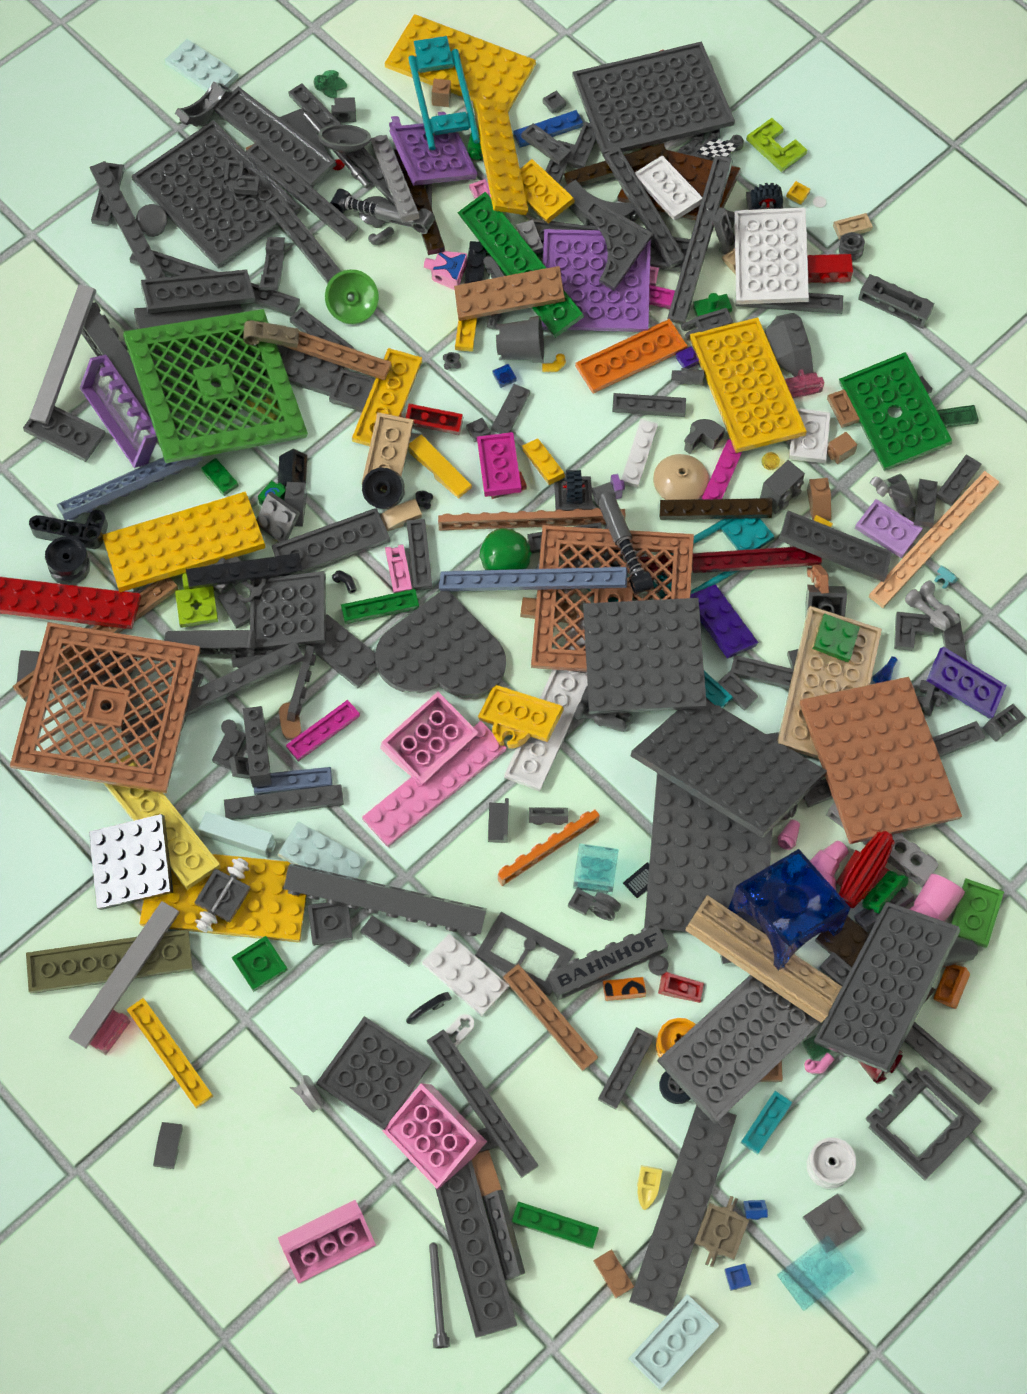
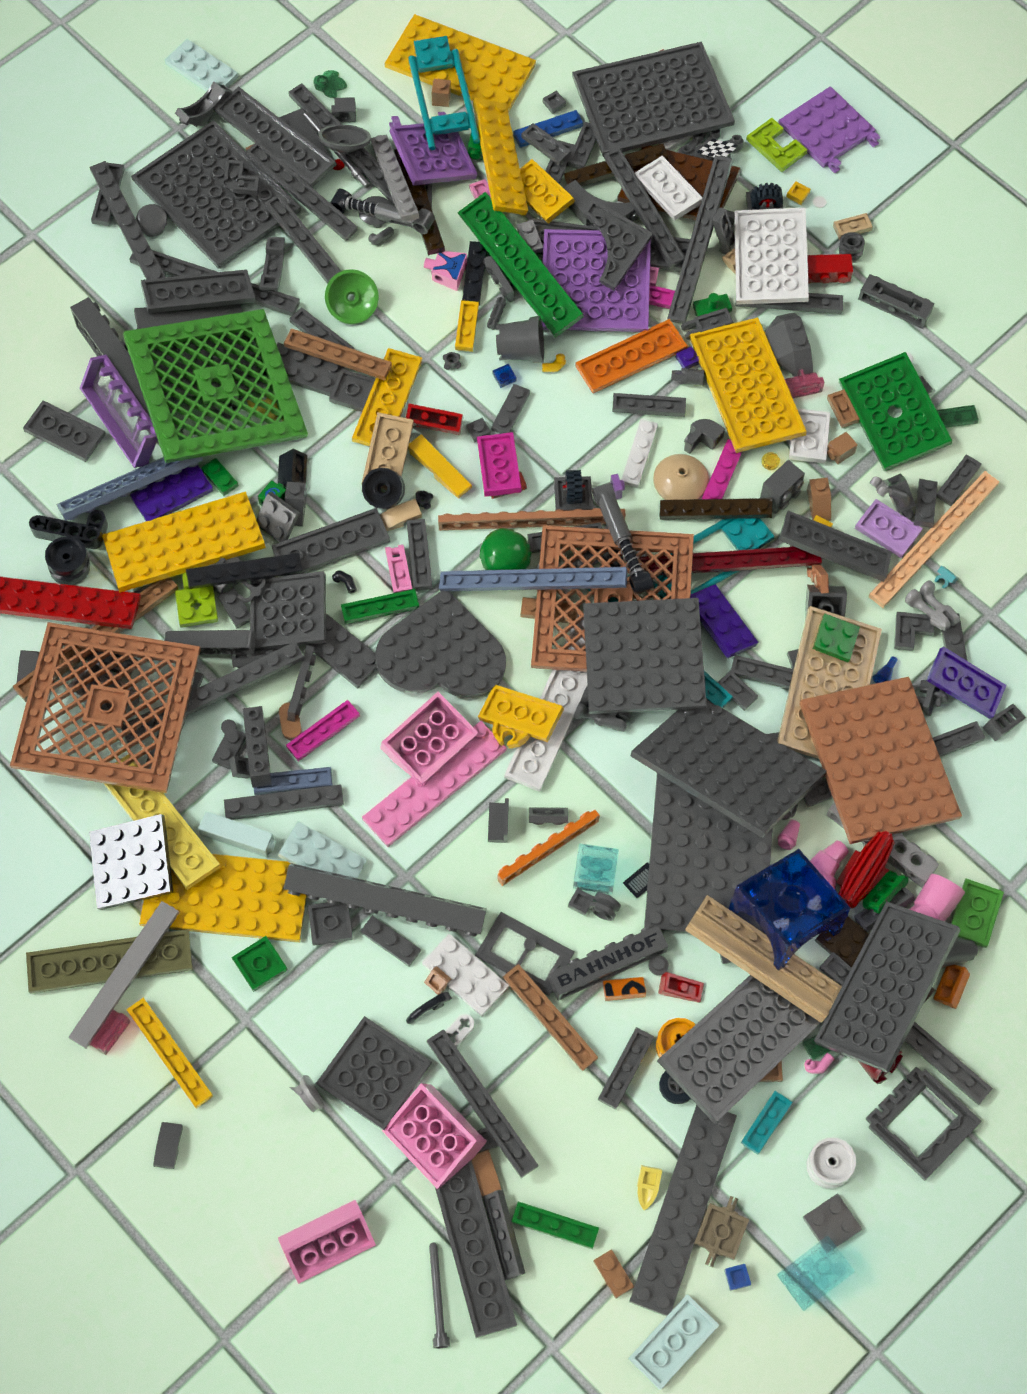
light grey tile [29,284,97,424] -> none
dark grey plate [194,858,251,933] -> none
dark tan plate [243,321,299,348] -> none
medium nougat plate [454,266,565,321] -> none
yellow plate [522,438,565,485] -> none
blue plate [743,1200,768,1220] -> none
none -> dark purple plate [130,465,214,521]
none -> medium nougat tile [424,966,451,995]
none -> medium lavender plate [778,86,881,173]

